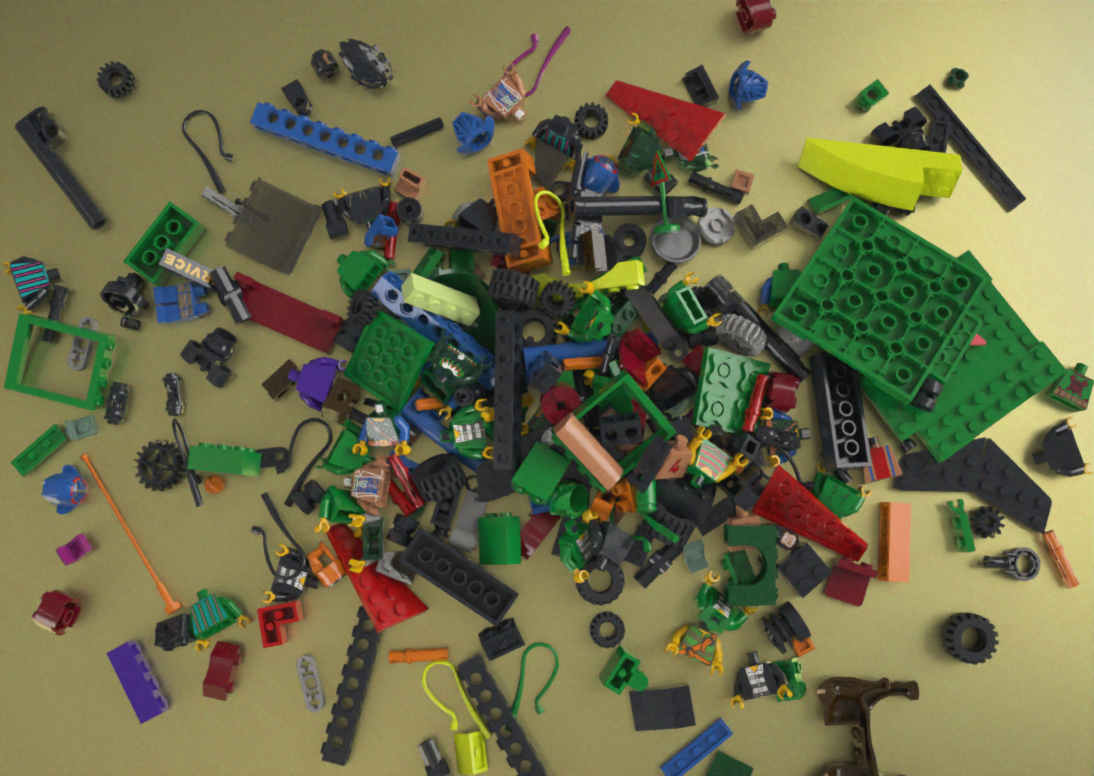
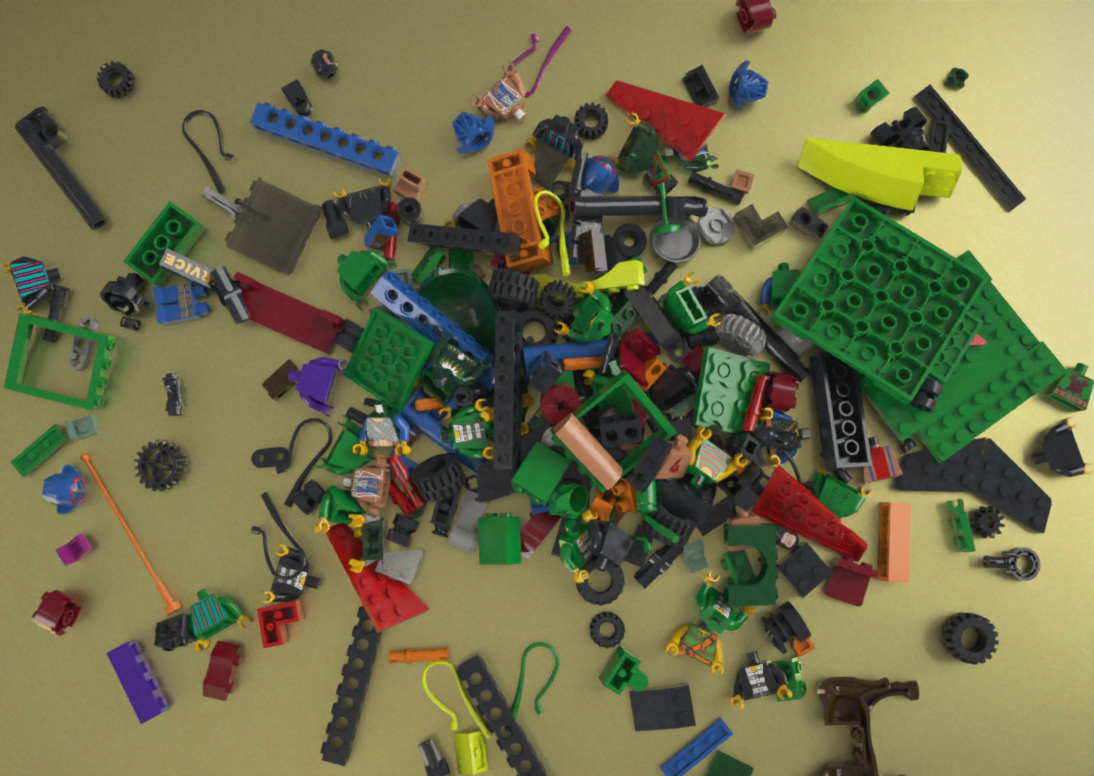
black piece [104,381,130,425] -> none
black piece [172,419,204,507] -> none
black beam [180,327,238,388] -> none
green brick [187,442,262,477] -> none
orange tile [204,475,225,494] -> none
light grey beam [296,654,325,712] -> none
orange piece [307,541,347,588] -> none
dark brown brick [321,377,361,425] -> none
black head [338,38,394,89] -> none
black tyre [347,289,380,326] -> none
black axle [390,117,444,147] -> none
black brick [398,525,519,627] -> none
yellowish green brick [401,273,480,326] -> none
black bracket [478,617,525,661] -> none
orange pin [1042,530,1080,589] -> none

